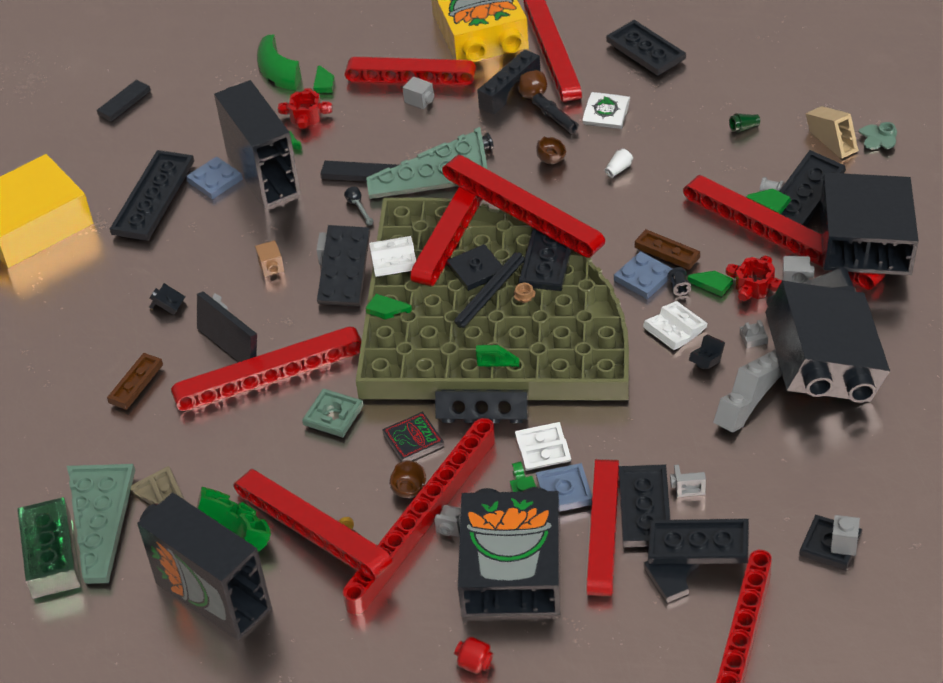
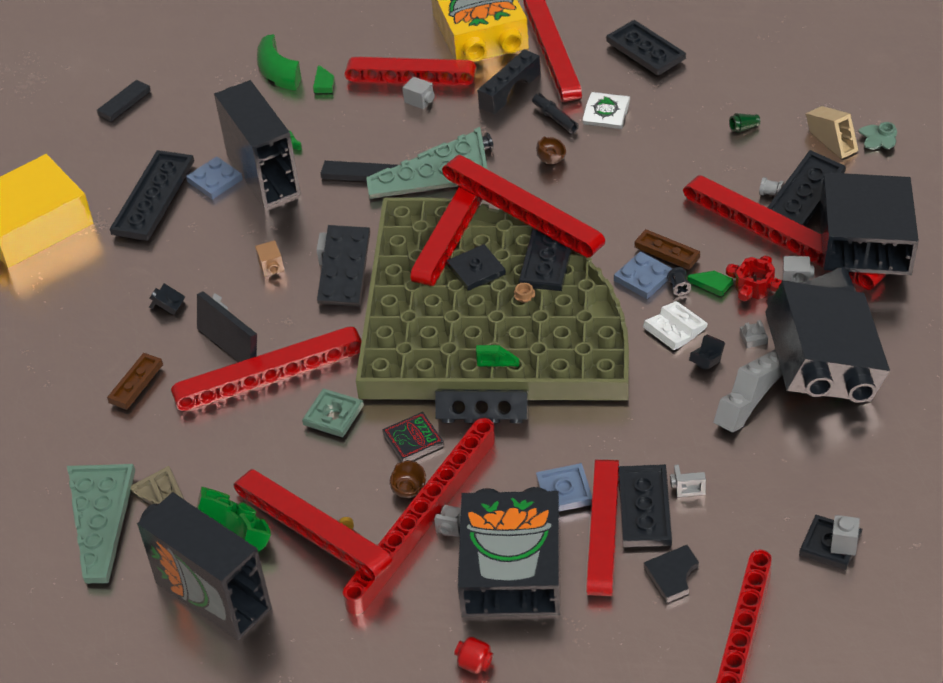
clear green brick [17,497,81,599] -> none
red piece [278,88,333,129] -> none
hinge [344,186,374,226] -> none
green tile [365,294,412,319] -> none
white slope [369,236,416,277] -> none
black axle [454,252,525,328] -> none
green plate [510,462,536,492] -> none
white slope [515,422,571,471] -> none
reddish brown hair [518,70,547,100] -> none
white cone [604,149,633,178] -> none
black tile [648,519,749,564] -> none
green tile [746,188,791,214] -> none

